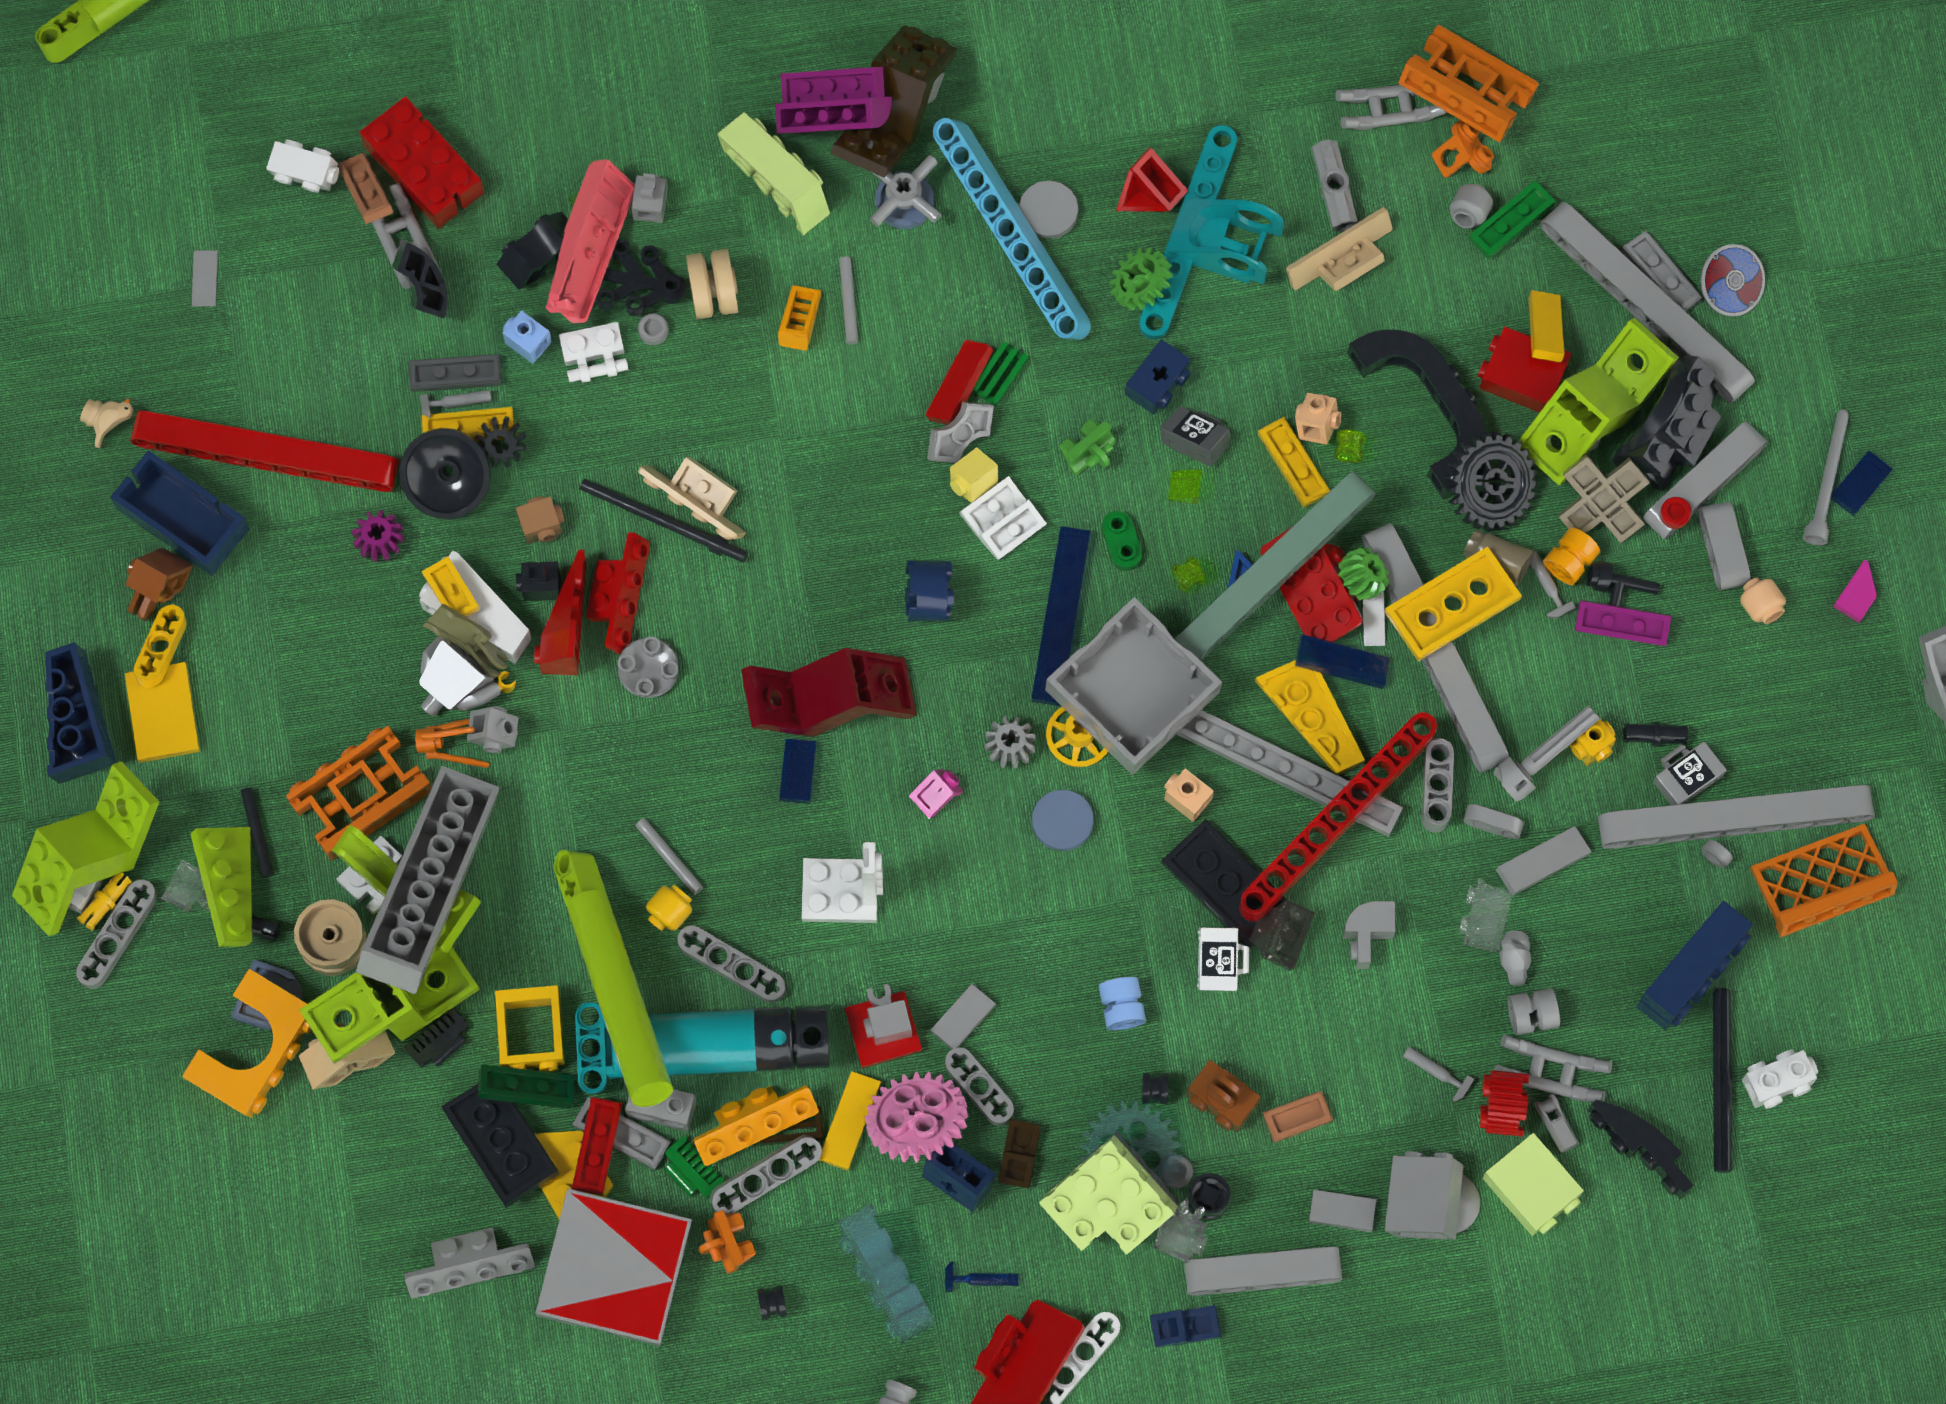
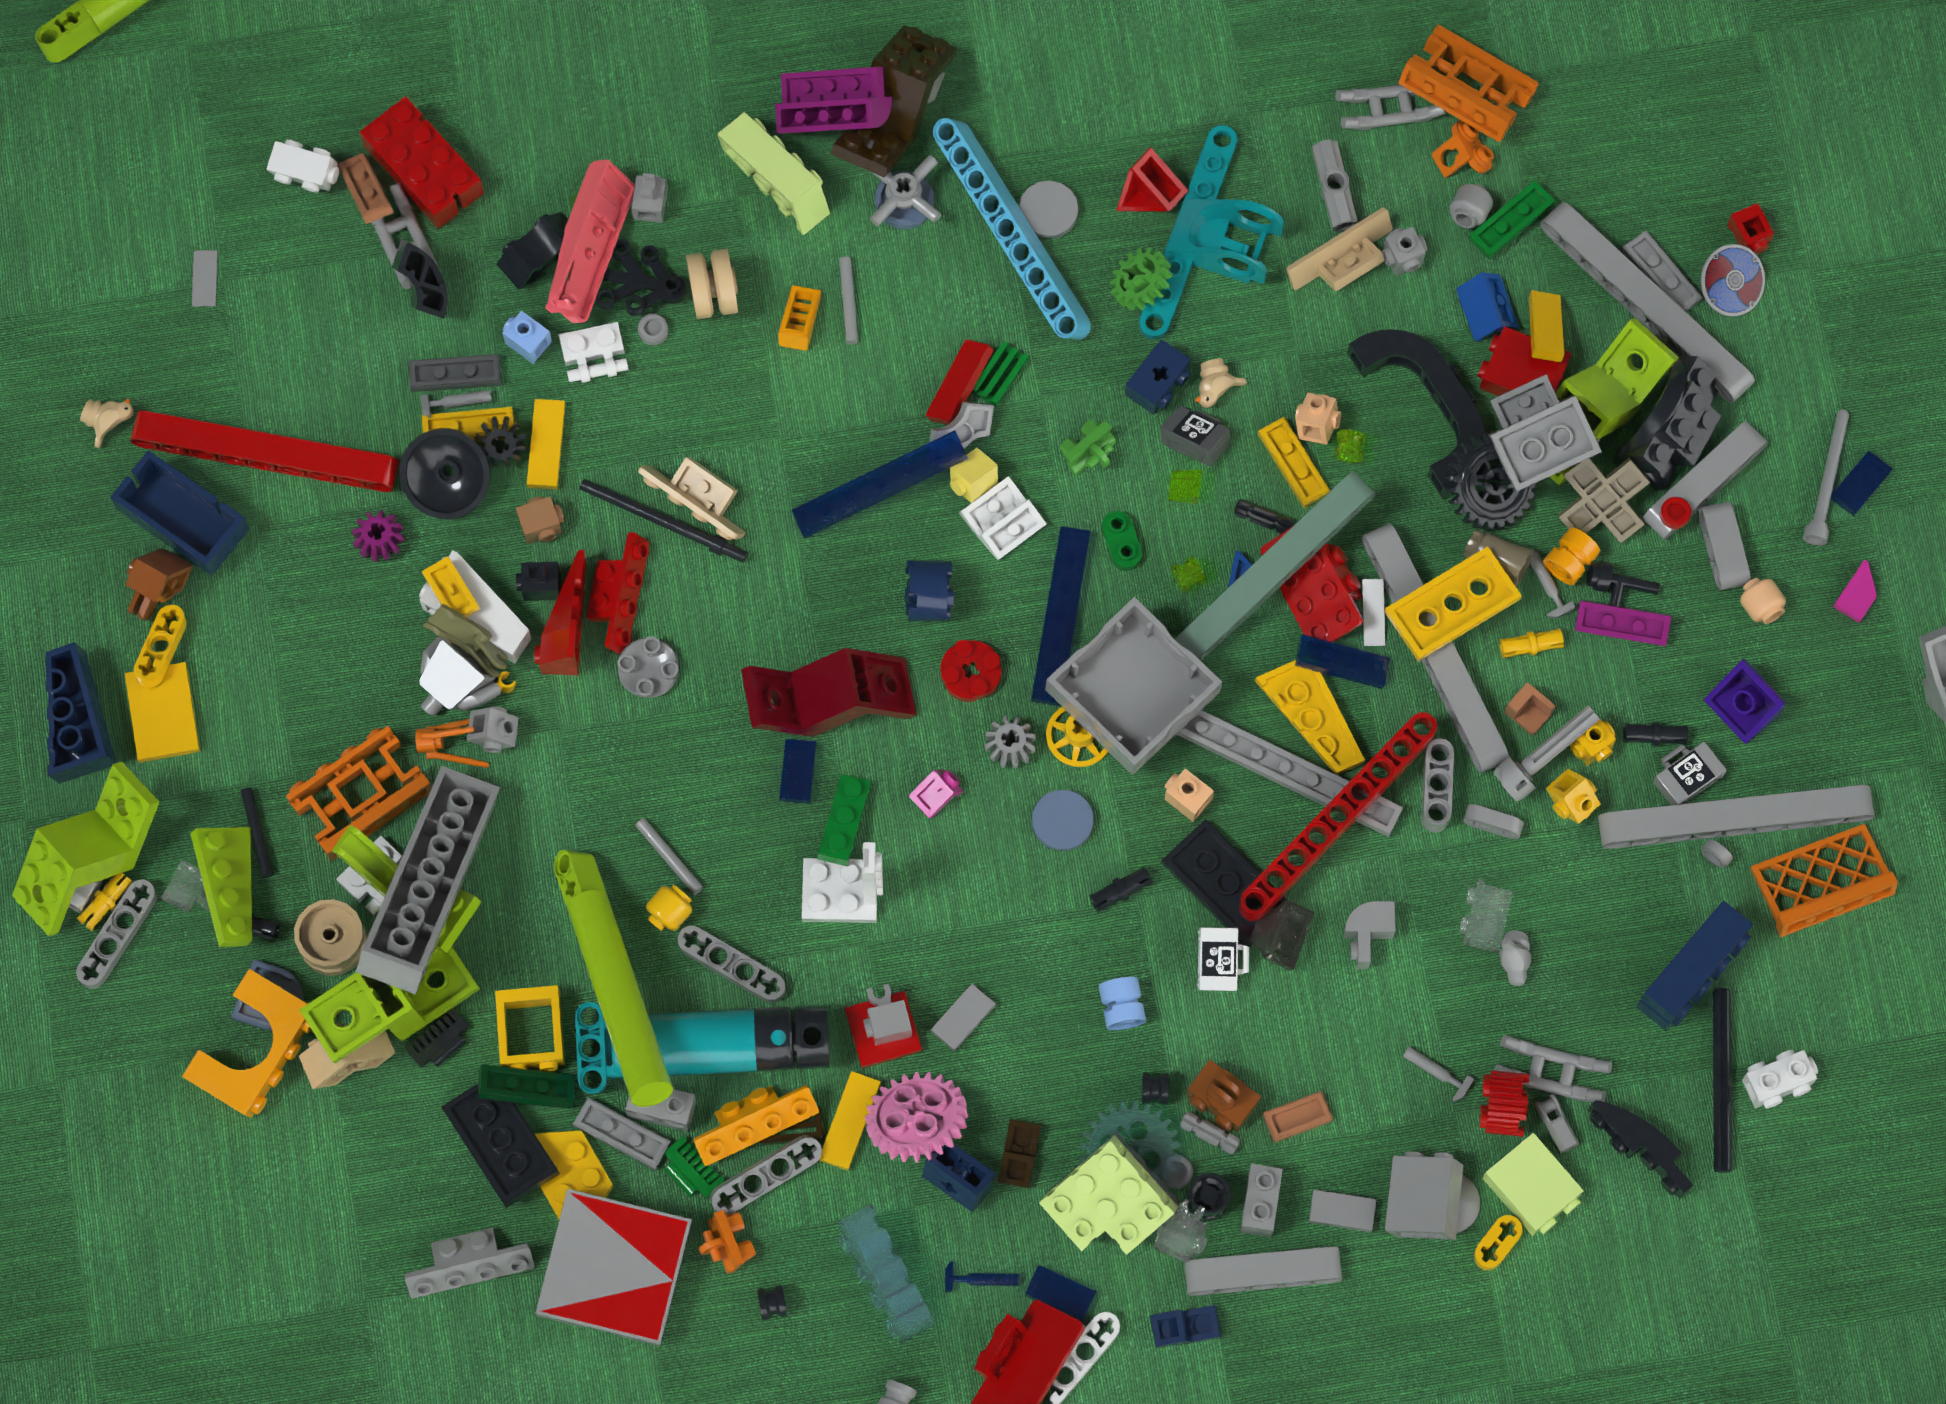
red tile [572,1097,622,1196] -> none
light grey beam [945,1047,1014,1126] -> none
bright green gear [1338,547,1389,601] -> none
light grey tile [1496,826,1591,896] -> none
light grey wheel [1507,987,1560,1036] -> none
none -> yellow tile [527,399,566,490]
none -> clear blue tile [791,430,969,538]
none -> green plate [817,774,871,866]
none -> red plate [940,640,1002,702]
none -> clear blue tile [1025,1265,1096,1322]
none -> black pin [1089,866,1153,913]
none -> light grey axle [1180,1112,1240,1154]
none -> tan animal [1195,358,1247,408]
none -> black axle [1234,499,1293,534]
none -> light grey brick [1240,1164,1283,1238]
none -> light grey brick [1381,227,1427,277]
none -> blue panel [1456,272,1519,341]
none -> yellow beam [1474,1215,1522,1270]
none -> light grey piece [1489,374,1602,491]
none -> yellow pin [1499,628,1564,658]
none -> nougat panel [1504,682,1555,735]
none -> yellow brick [1546,769,1601,824]
none -> dark purple slope [1703,659,1786,744]
none -> red brick [1727,203,1774,254]

